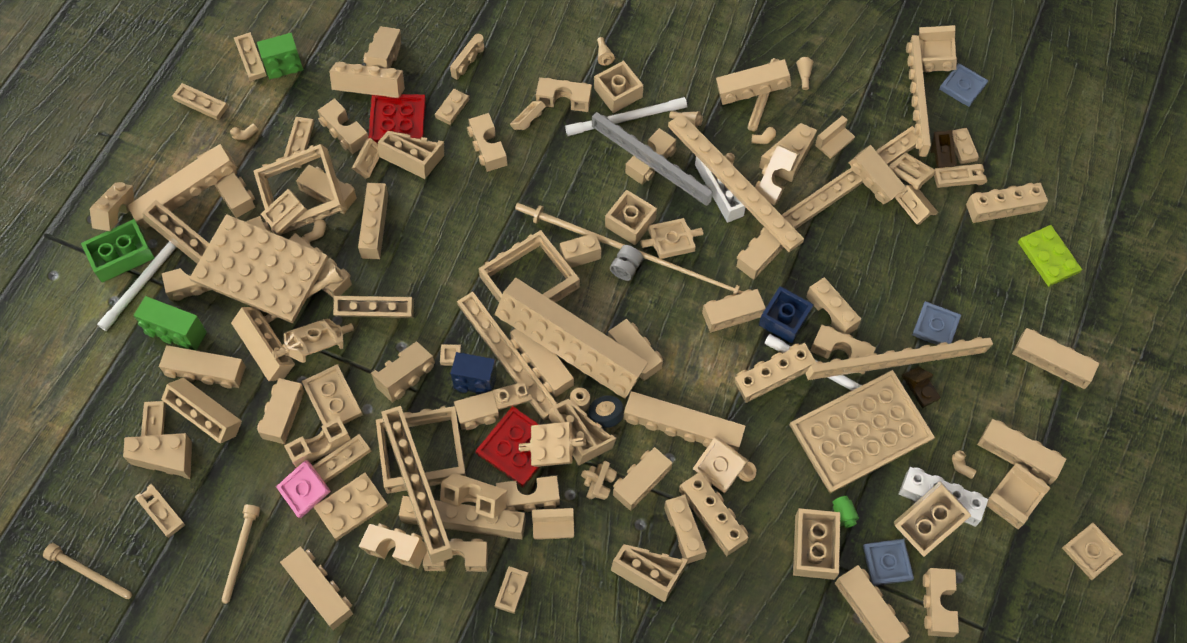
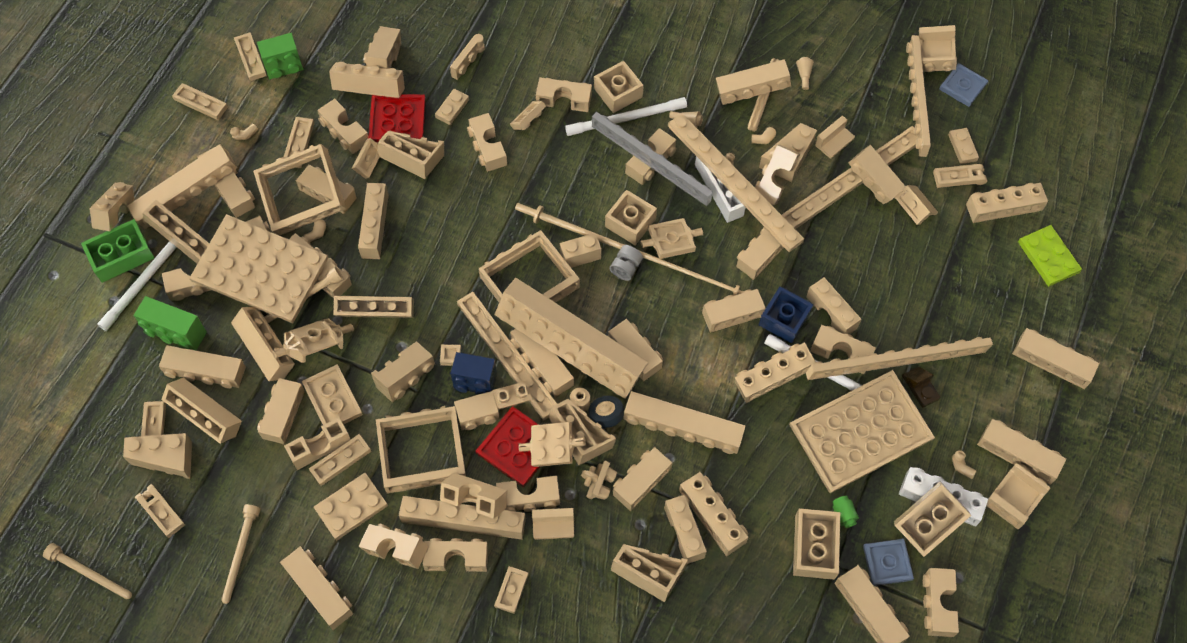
tan plate [261,189,307,235] -> none
bright pink tile [276,460,331,518] -> none
tan brick [381,406,453,565] -> none
tan cone [597,37,615,65] -> none
tan tile [693,436,748,493] -> none
tan plate [738,462,756,482] -> none
tan plate [889,152,936,190] -> none
sand blue tile [912,301,961,345] -> none
dark brown slope [930,130,957,168] -> none
tan tile [1062,523,1123,580] -> none

